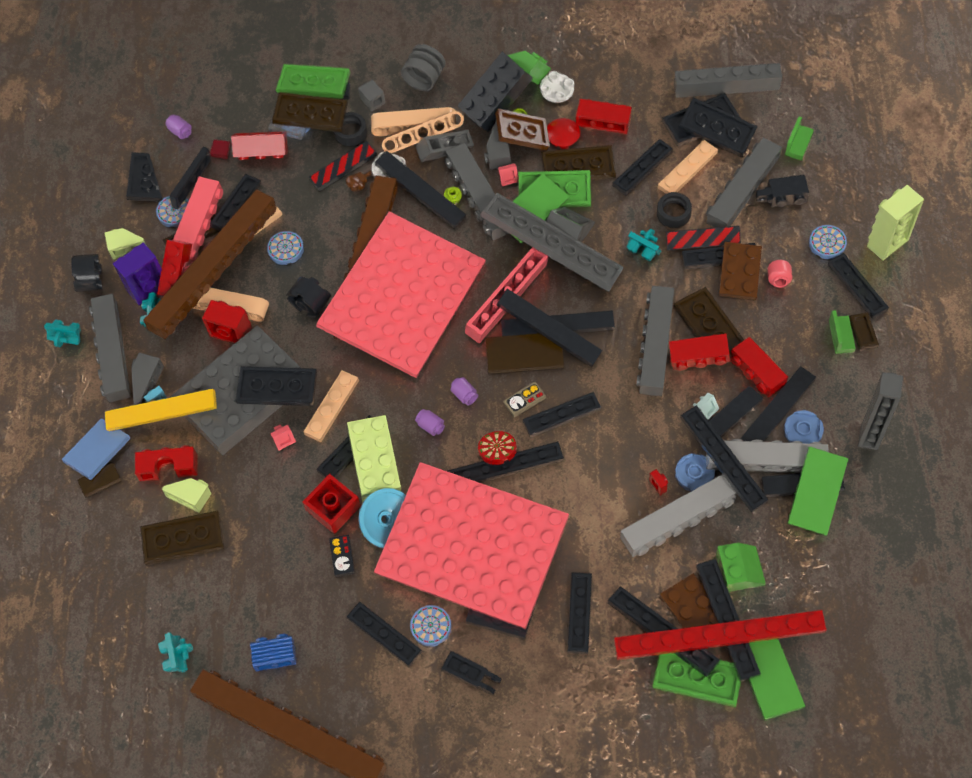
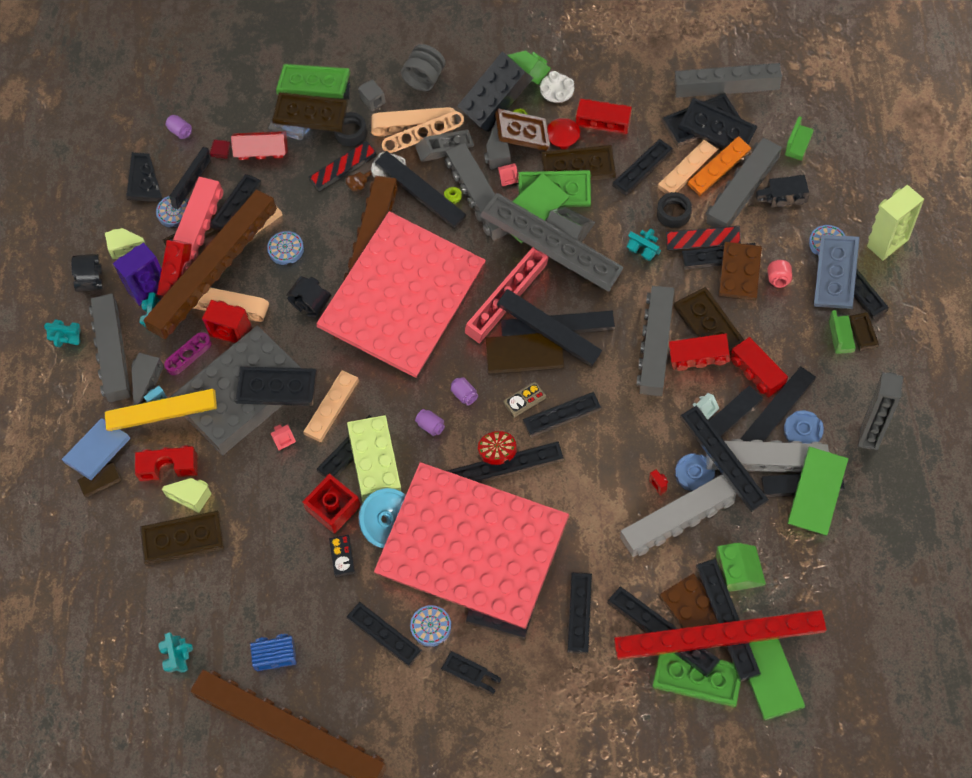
none -> magenta beam [164,332,211,375]
none -> orange plate [687,136,751,196]
none -> sand blue plate [814,235,859,309]

